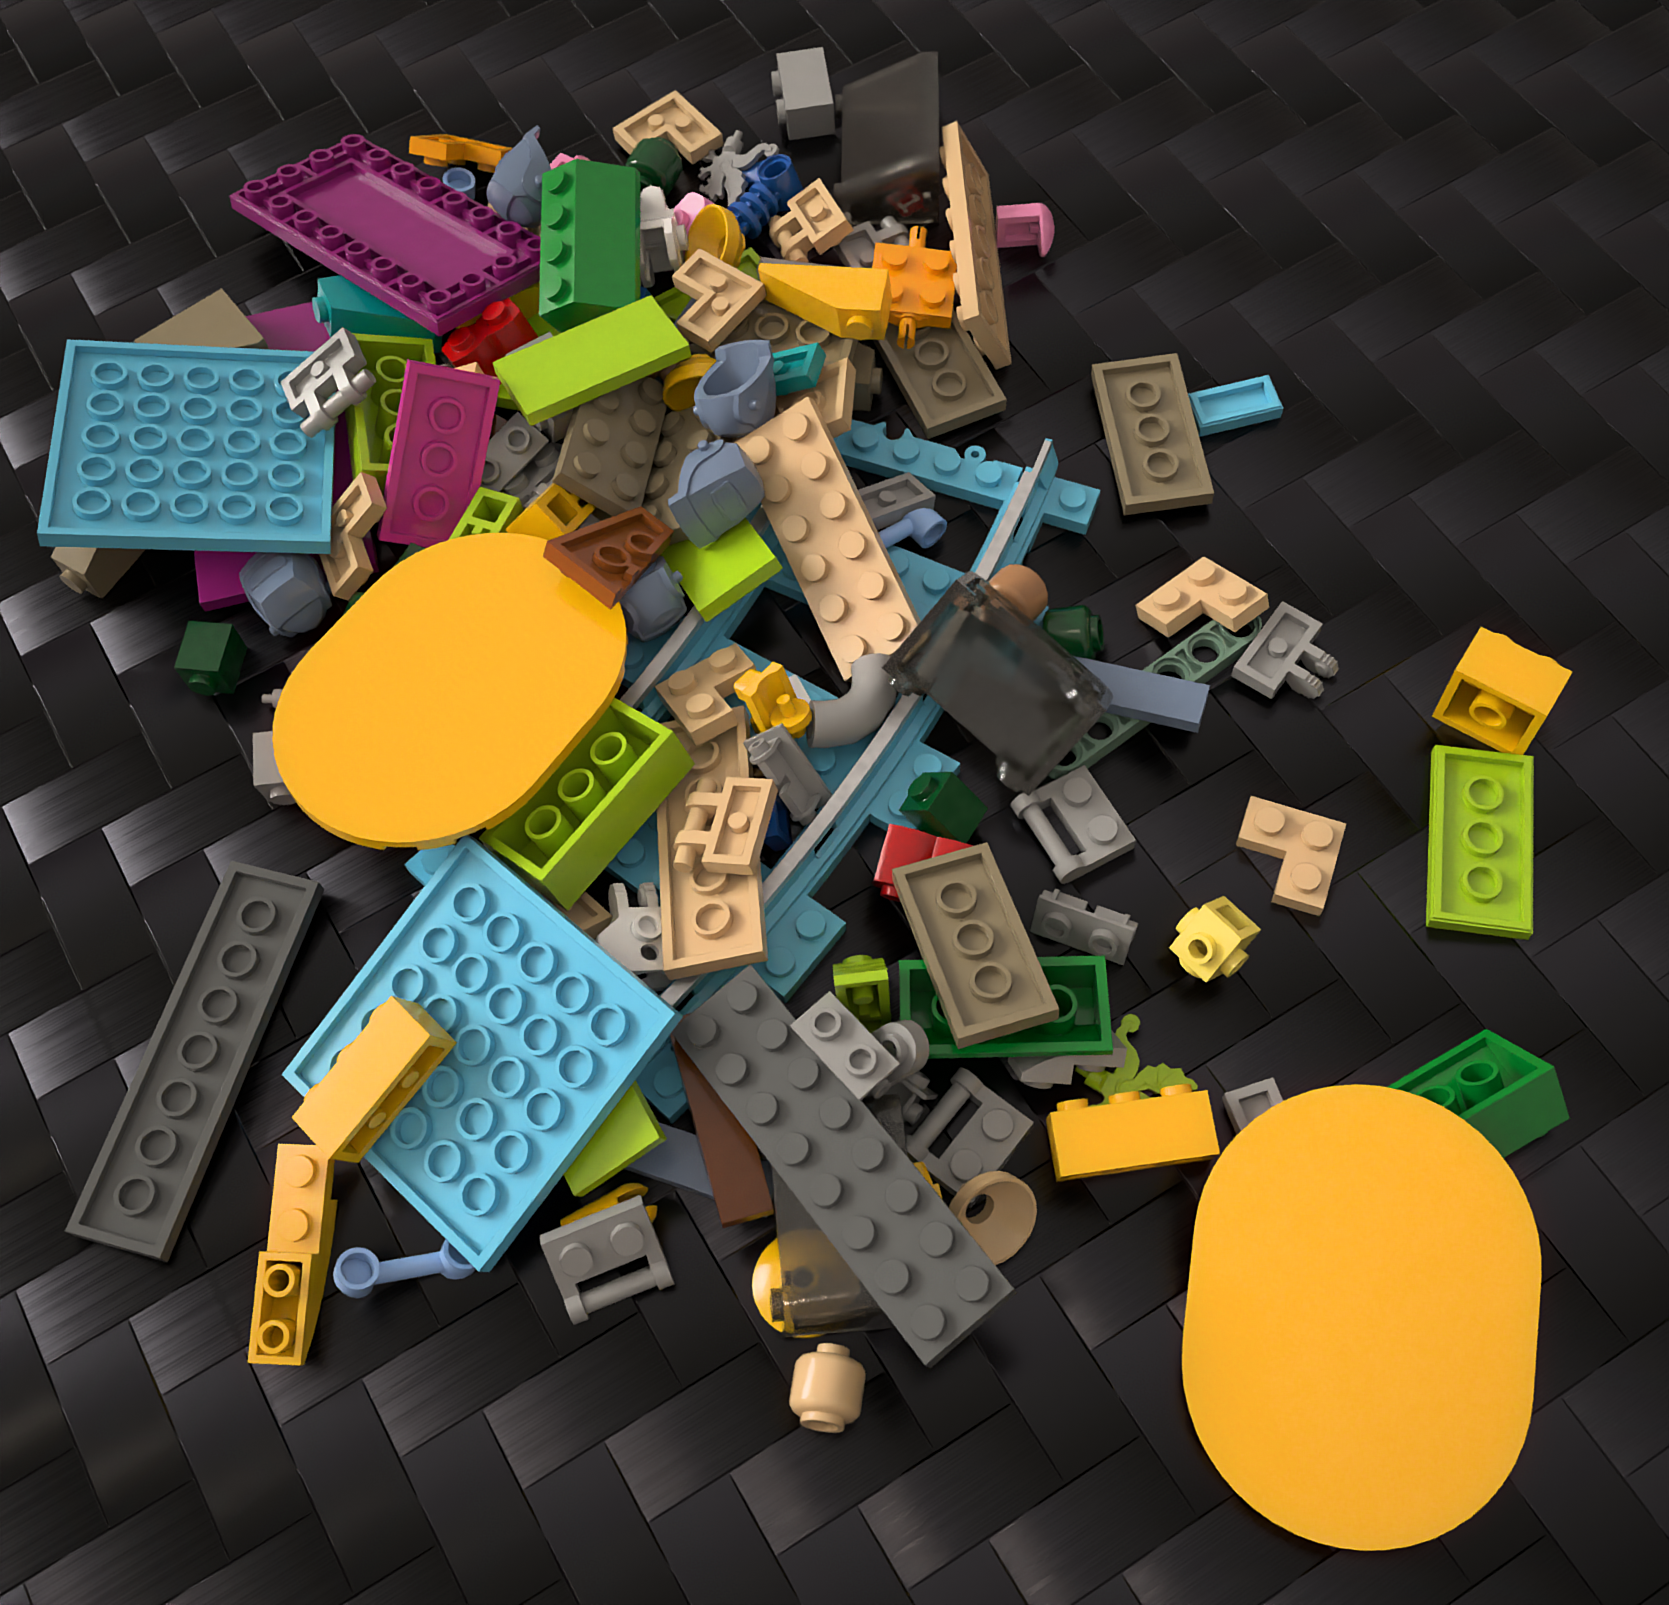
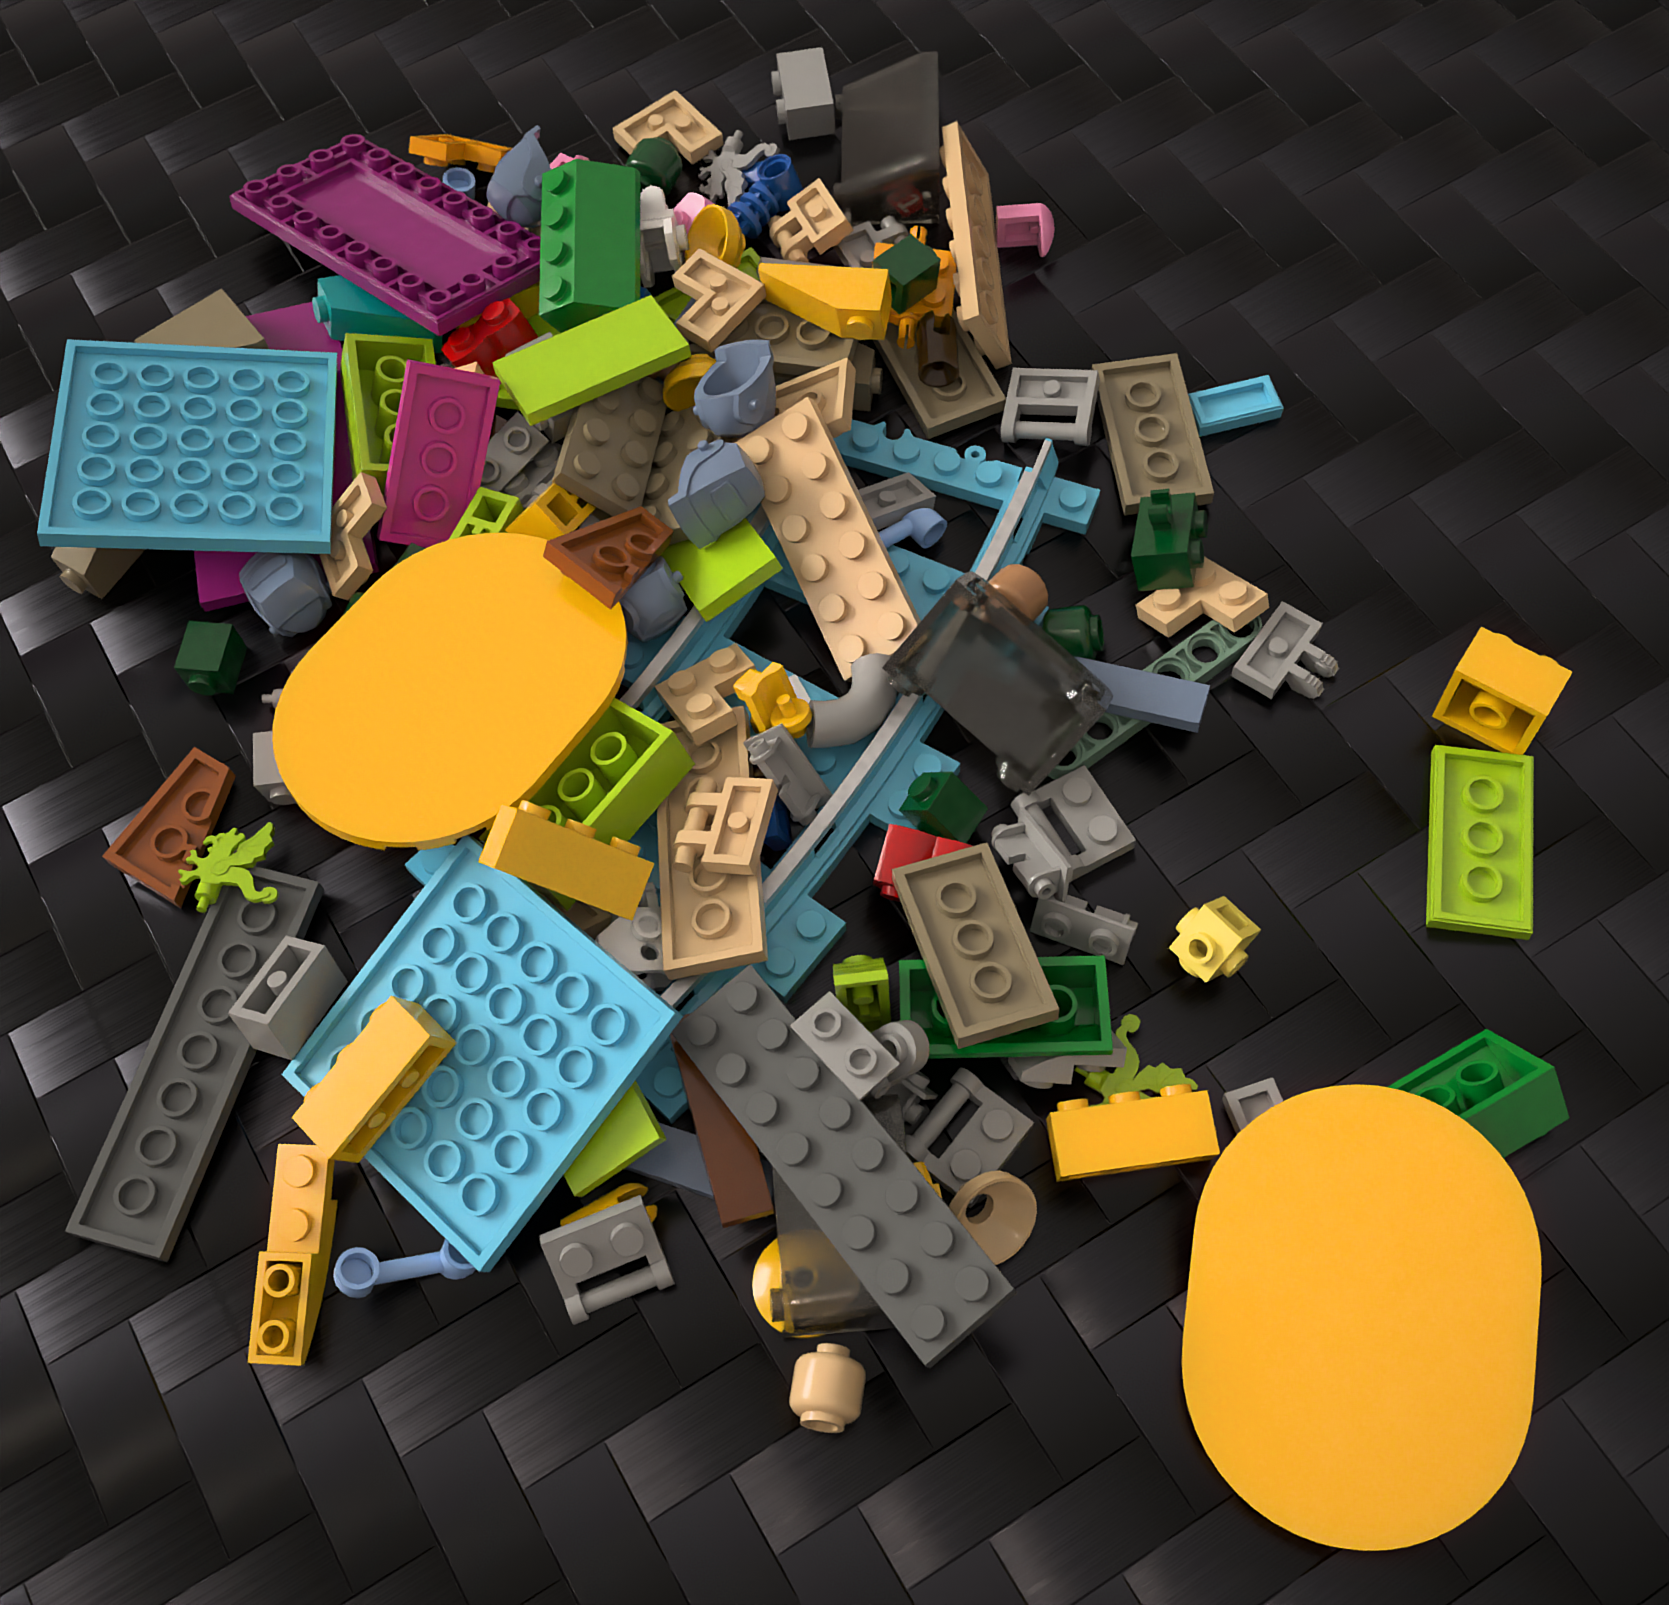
light grey plate [281,327,377,438] -> none
teal plate [773,342,826,396] -> none
tan plate [1236,796,1346,916] -> none
none -> dark orange wing [102,747,236,908]
none -> lime piece [178,822,279,913]
none -> light grey brick [228,935,348,1060]
none -> yellow brick [478,800,655,921]
none -> dark green brick [873,234,941,315]
none -> dark brown piece [916,310,959,387]
none -> light grey hinge [991,807,1073,903]
none -> light grey plate [1001,368,1100,446]
none -> dark green brick [1131,489,1208,591]

